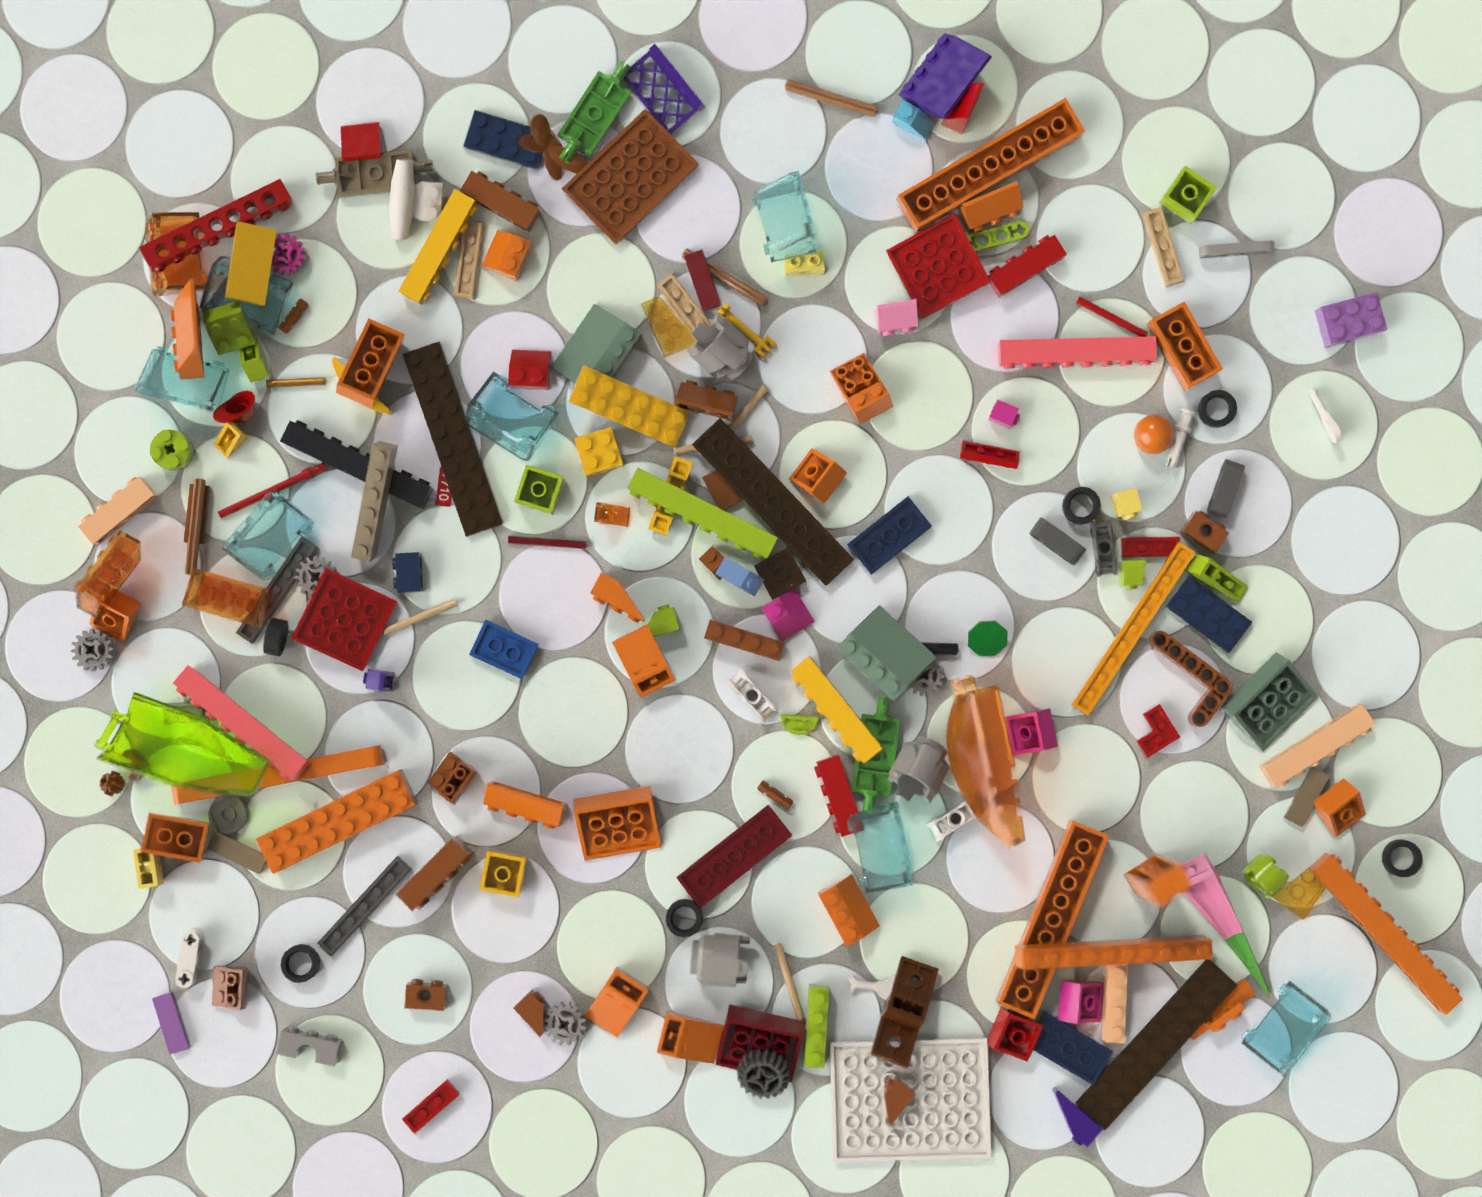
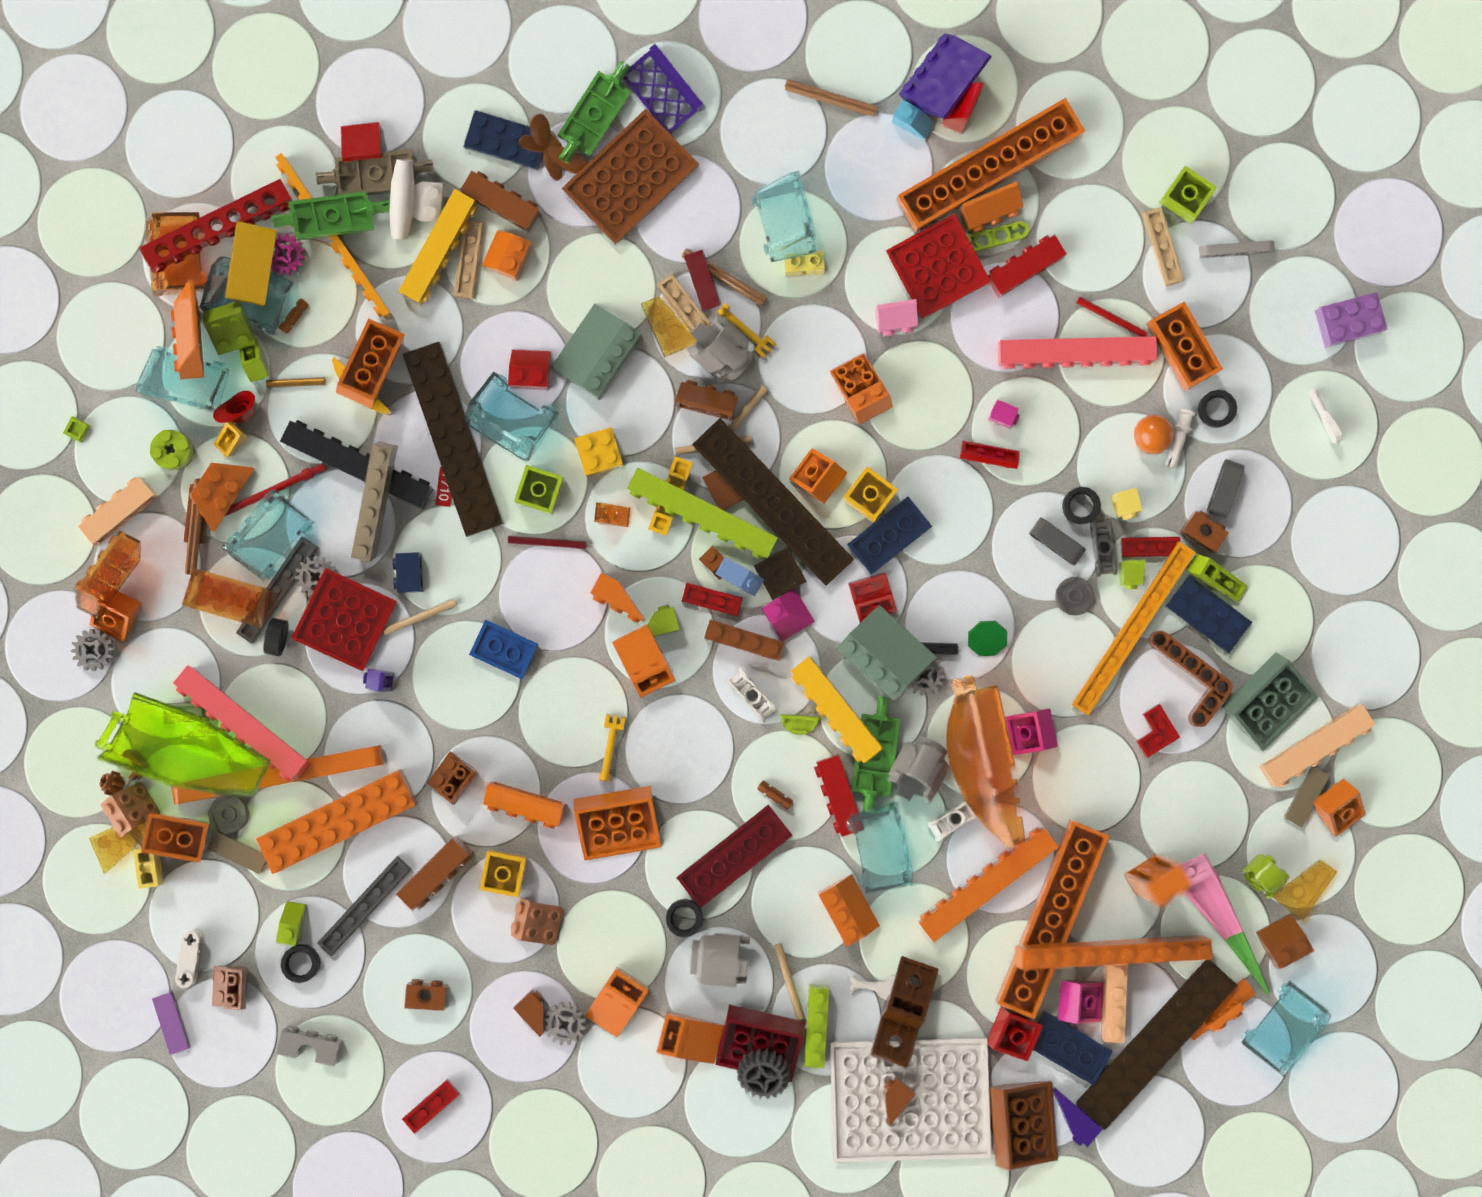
yellow plate [568,365,690,448] -> none
orange brick [1308,853,1463,1015] -> none
black tyre [1382,840,1423,877] -> none
none -> lime tile [63,416,91,443]
none -> clear yellow wing [89,822,147,874]
none -> nougat bracket [100,782,160,837]
none -> orange wing [189,462,254,532]
none -> bright green plate [272,191,390,241]
none -> light orange plate [275,153,393,320]
none -> lime slope [276,901,306,946]
none -> nougat bracket [511,897,563,945]
none -> yellow hinge [598,714,626,782]
none -> red tile [681,583,743,617]
none -> yellow brick [843,466,898,523]
none -> red slope [848,572,897,623]
none -> orange brick [918,827,1059,942]
none -> dark orange slope [990,1081,1058,1170]
none -> flat silver tile [1055,577,1095,616]
none -> dark orange slope [1256,914,1314,970]

